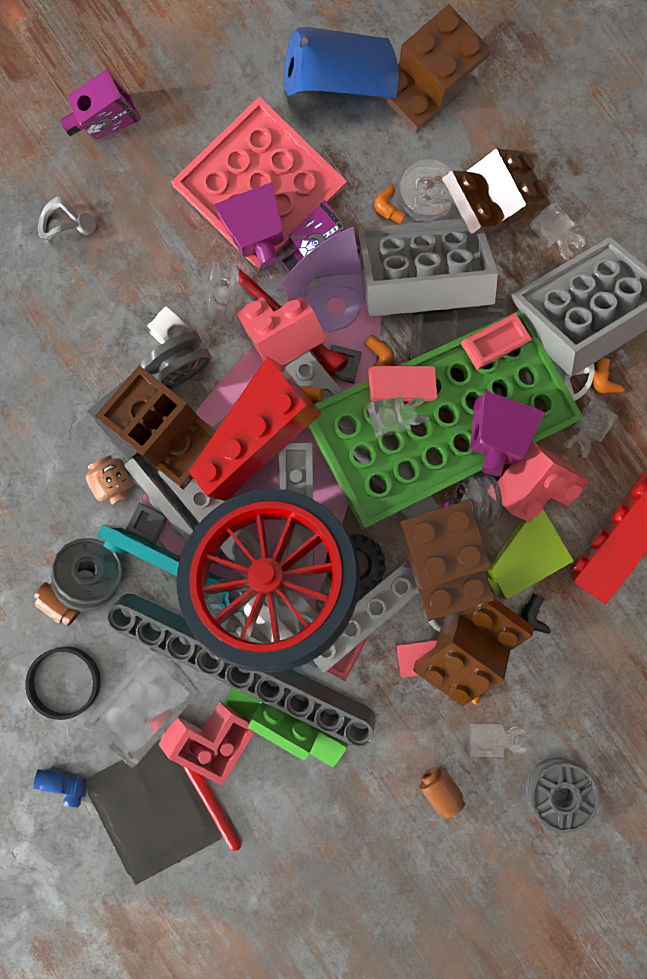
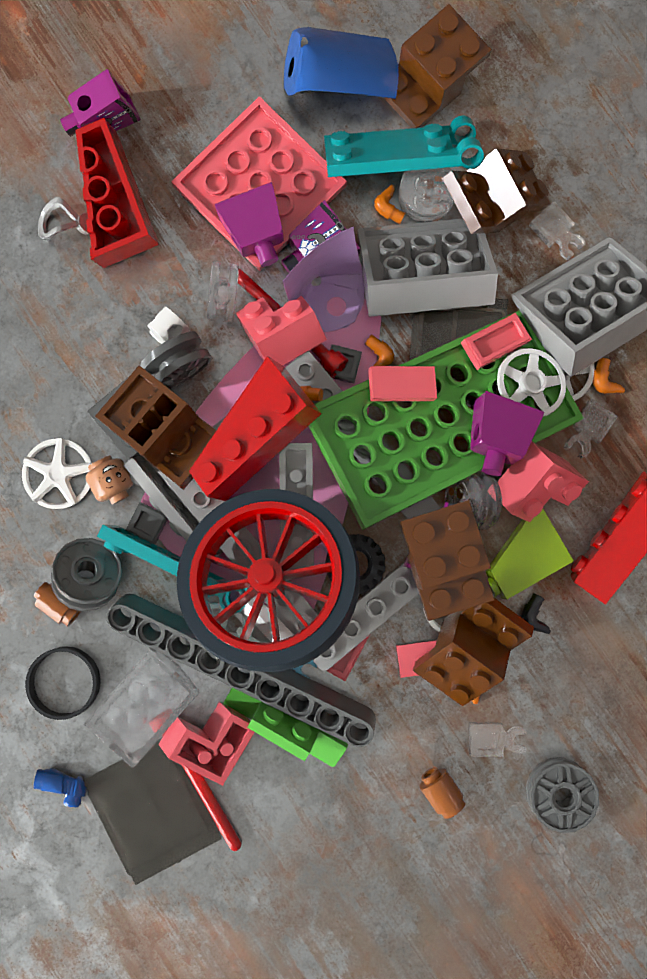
clear plate [367,396,429,437] -> none
none -> white wheel [22,438,92,509]
none -> red wedge [76,118,160,268]
none -> teal hinge [324,115,484,177]
none -> white wheel [497,348,566,417]

